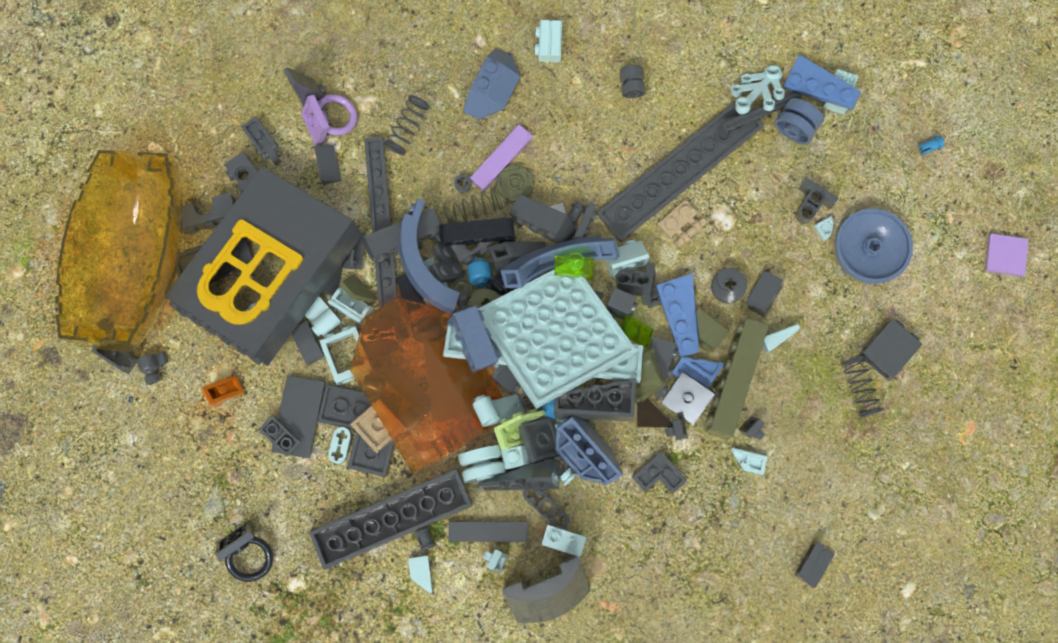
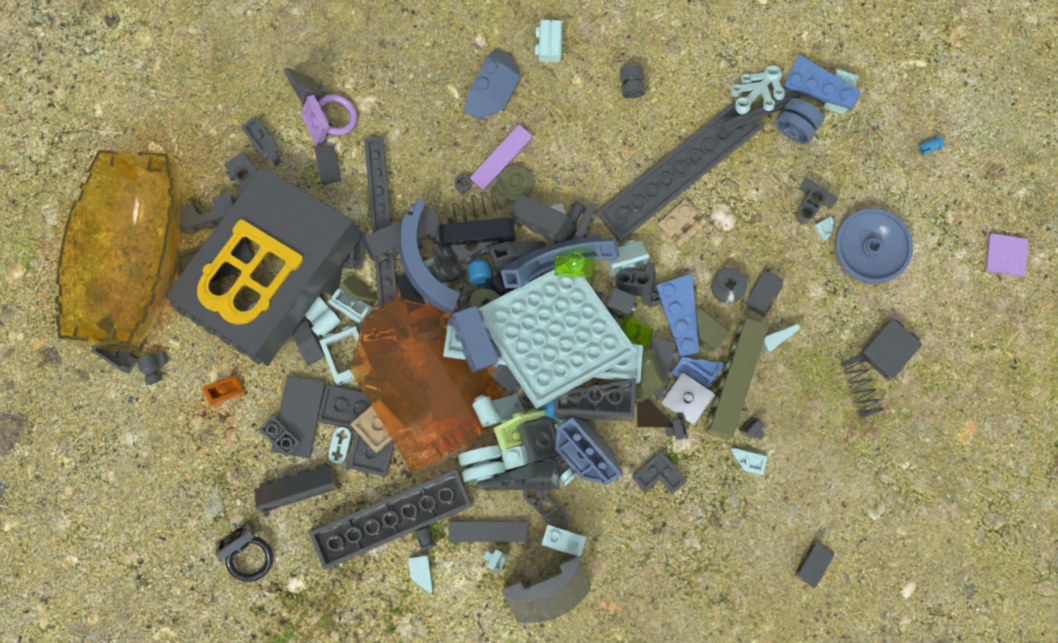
dark grey piece [384,95,430,155] -> none
none -> dark grey slope [254,463,340,512]

